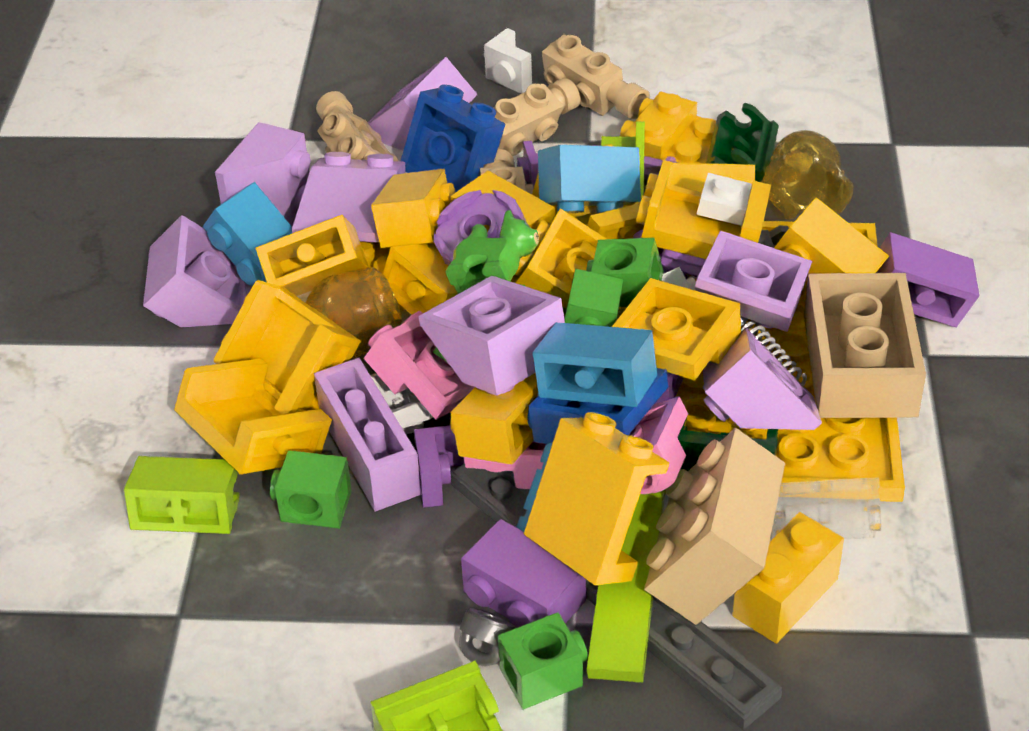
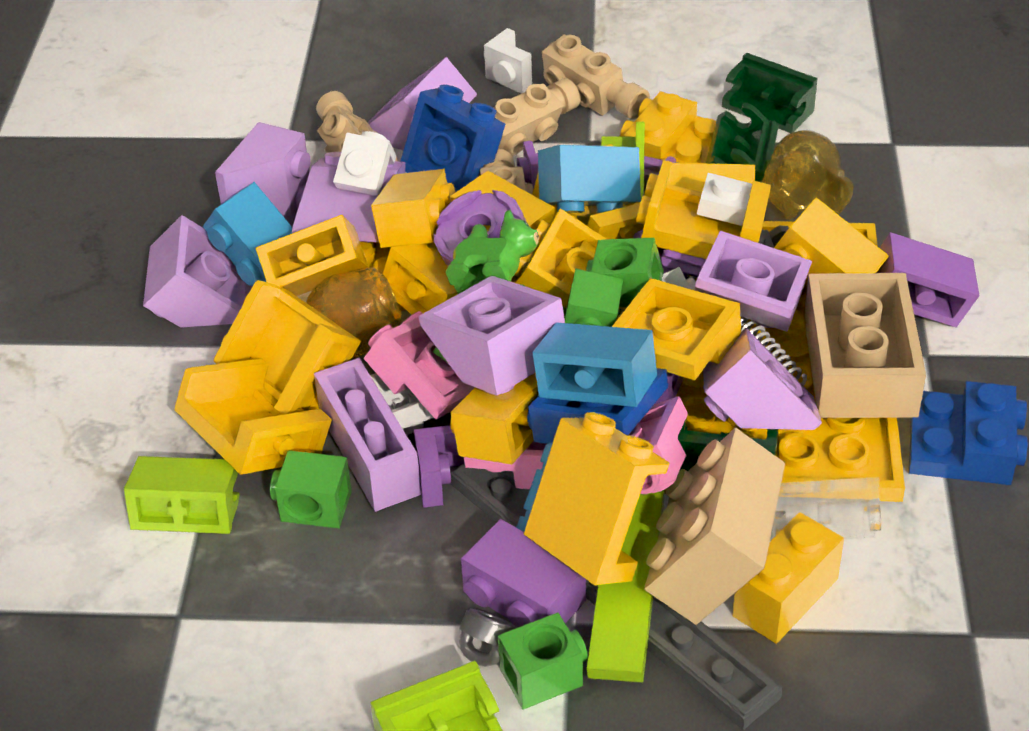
none -> white bracket [333,131,396,196]
none -> dark green hinge [722,52,818,134]
none -> blue plate [909,381,1028,485]

